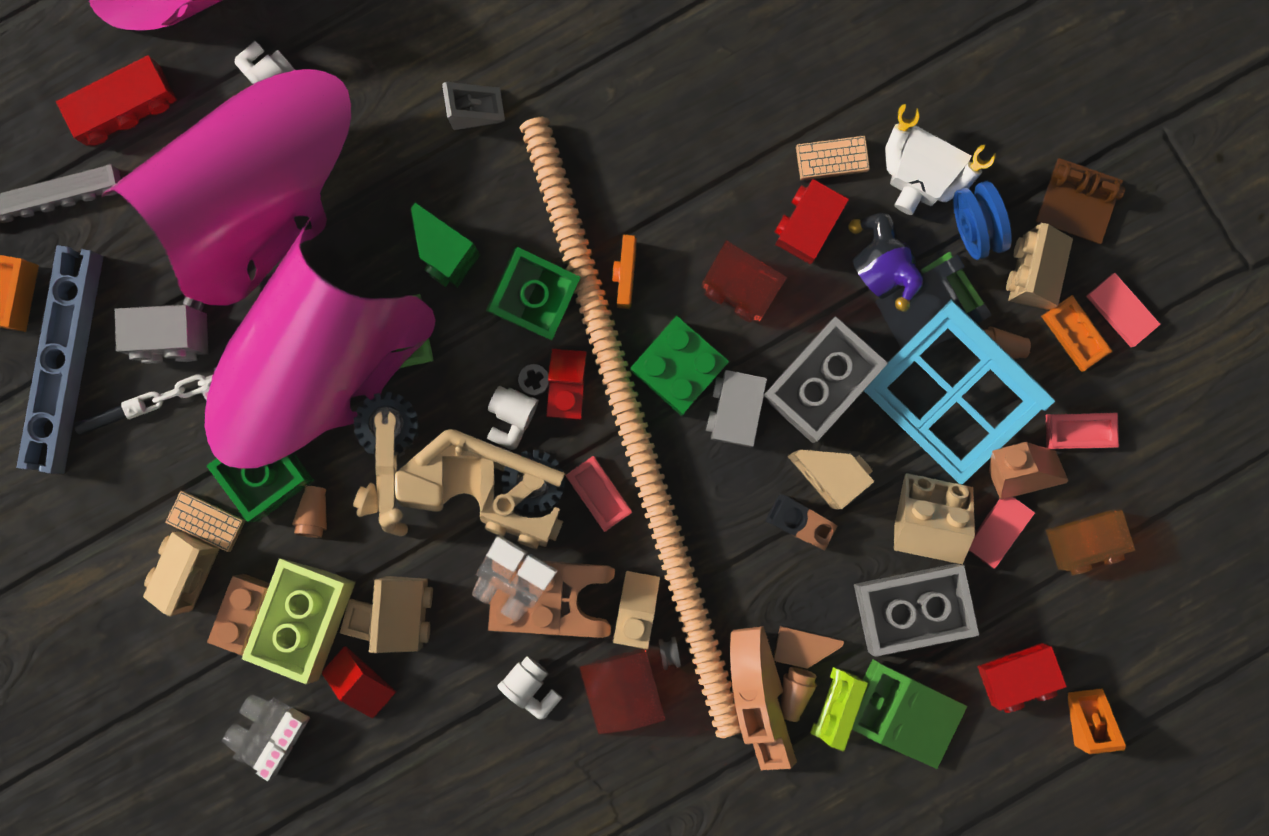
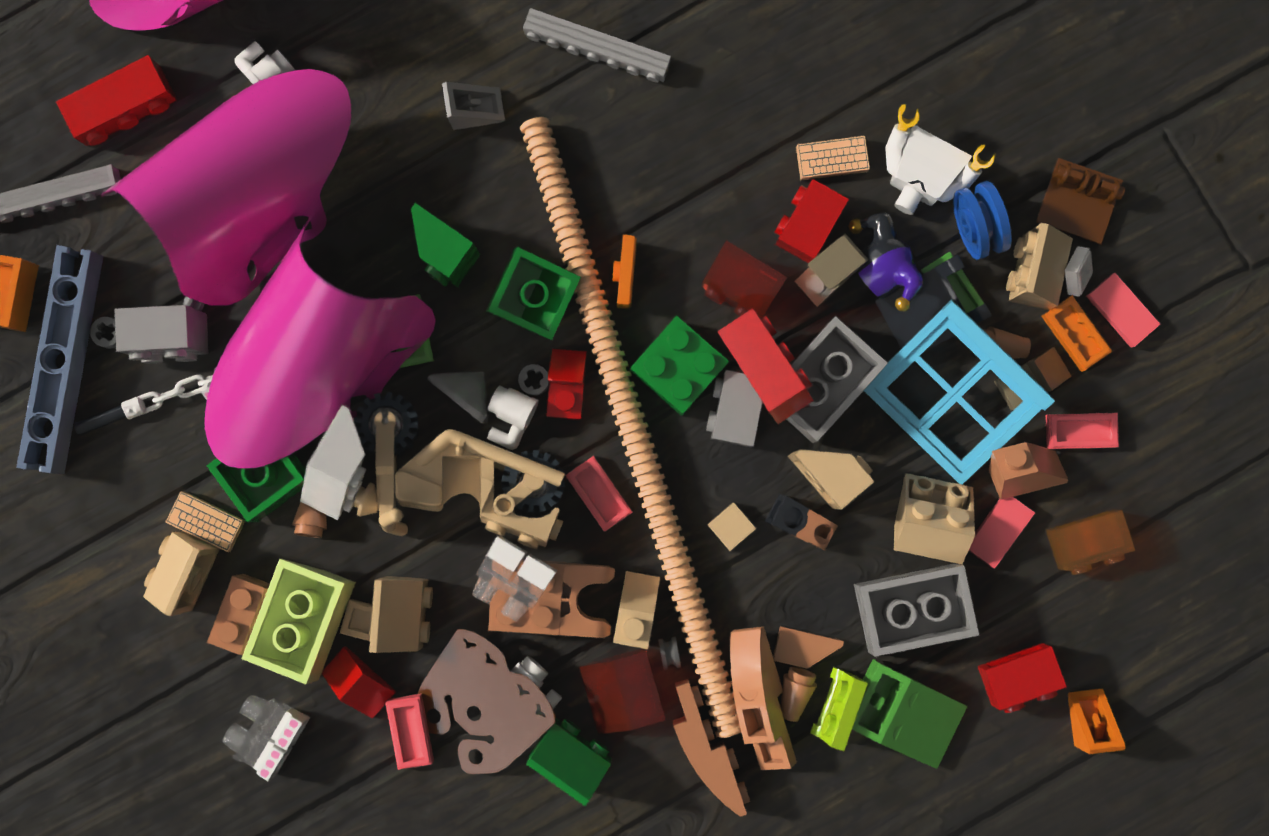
none -> dark grey bush [90,317,116,349]
none -> white slope [300,405,366,520]
none -> coral tile [385,693,434,770]
none -> piece [418,629,556,775]
none -> clear slope [427,372,489,424]
none -> light grey piece [523,8,671,82]
none -> green slope [526,717,612,806]
none -> nougat slope [673,679,750,817]
none -> tan tile [707,502,756,551]
none -> brick [718,308,814,424]
none -> dark tan slope [795,234,869,307]
none -> dark tan slope [994,347,1071,411]
none -> white tile [1065,246,1093,297]

